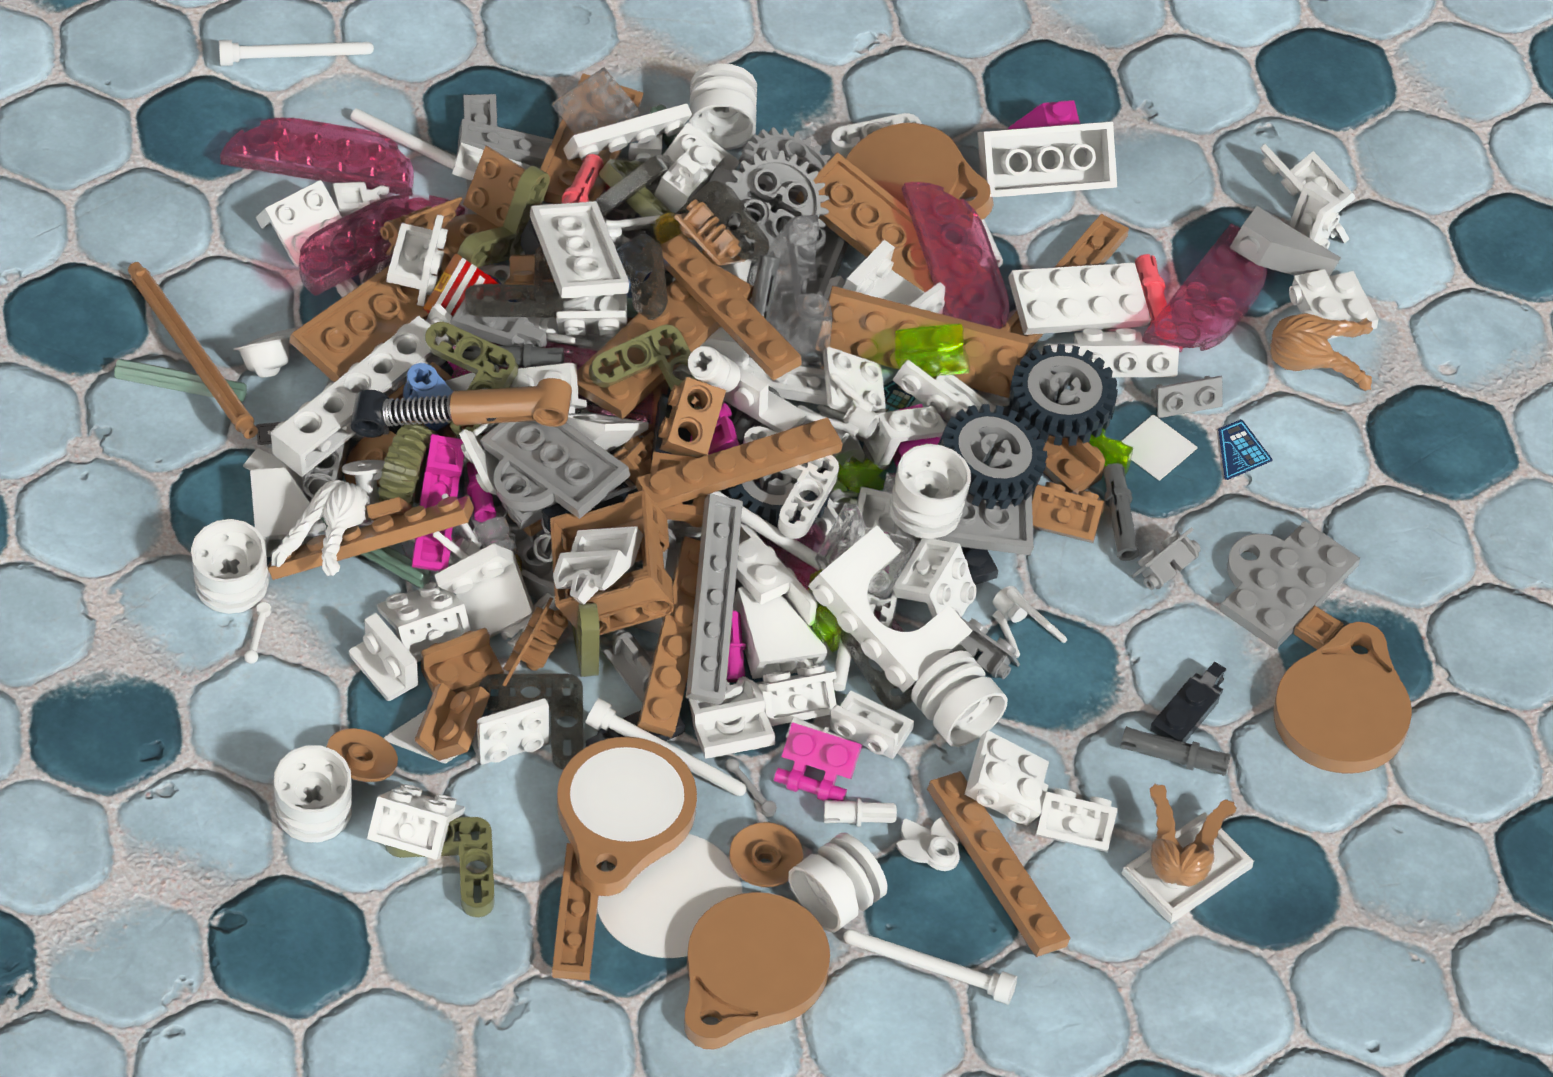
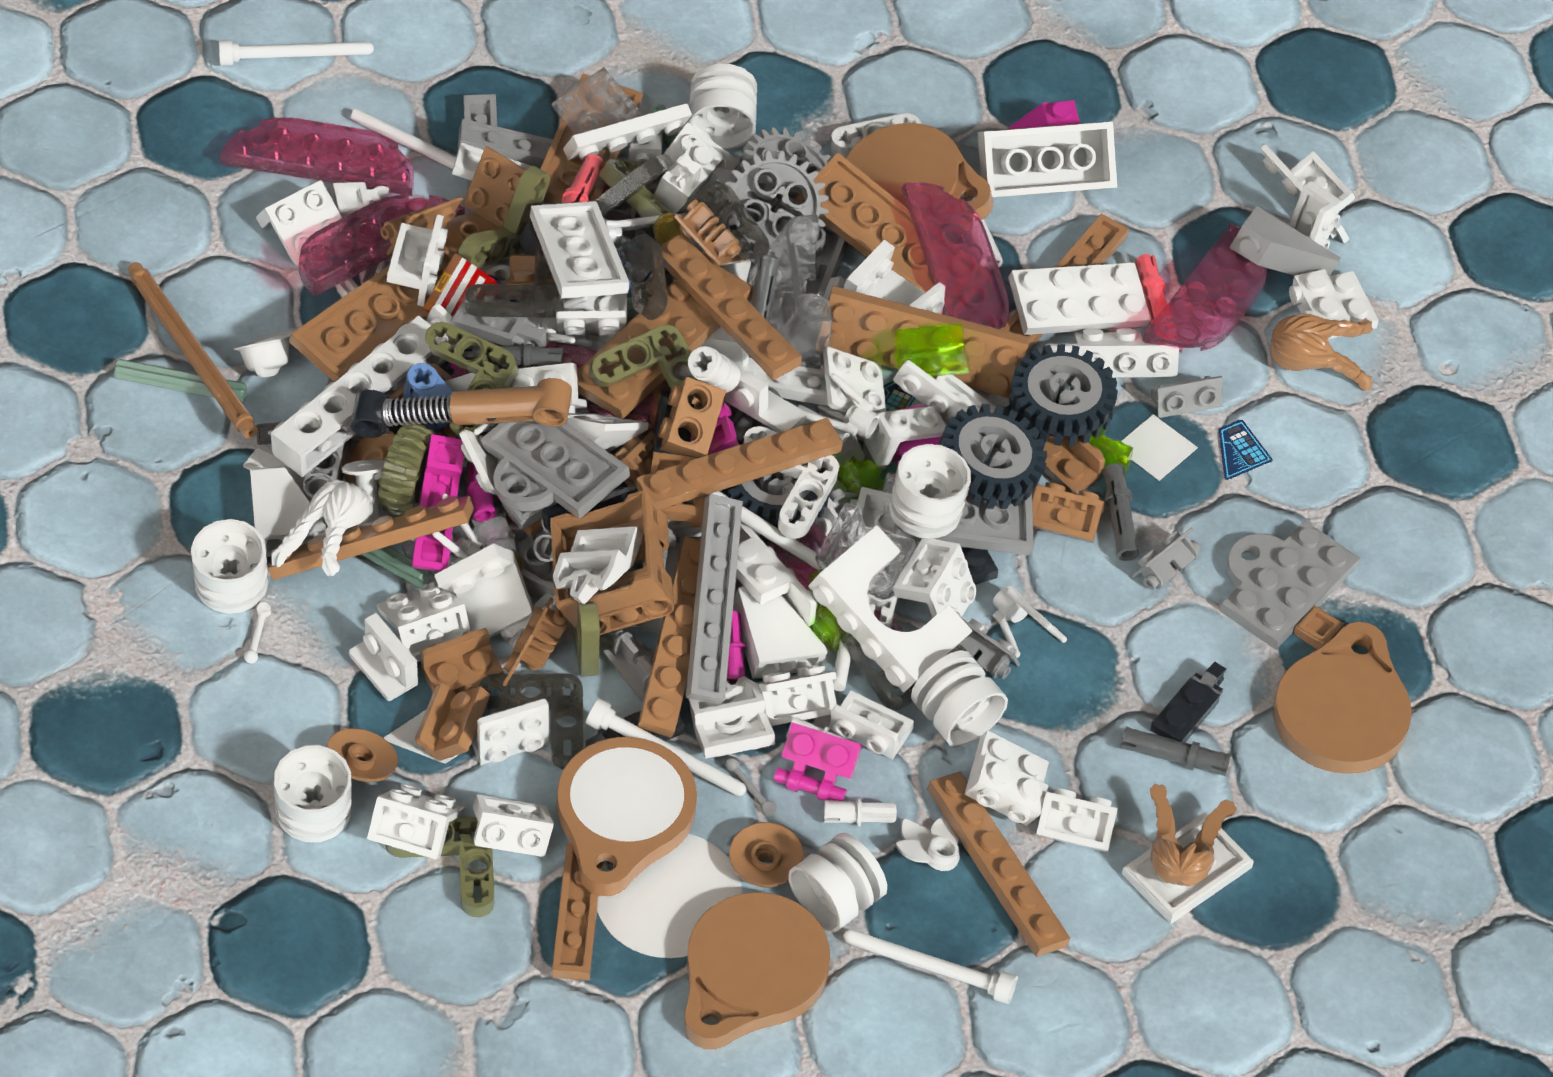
medium nougat tile [366,497,412,521] -> none
none -> white bracket [473,794,554,857]

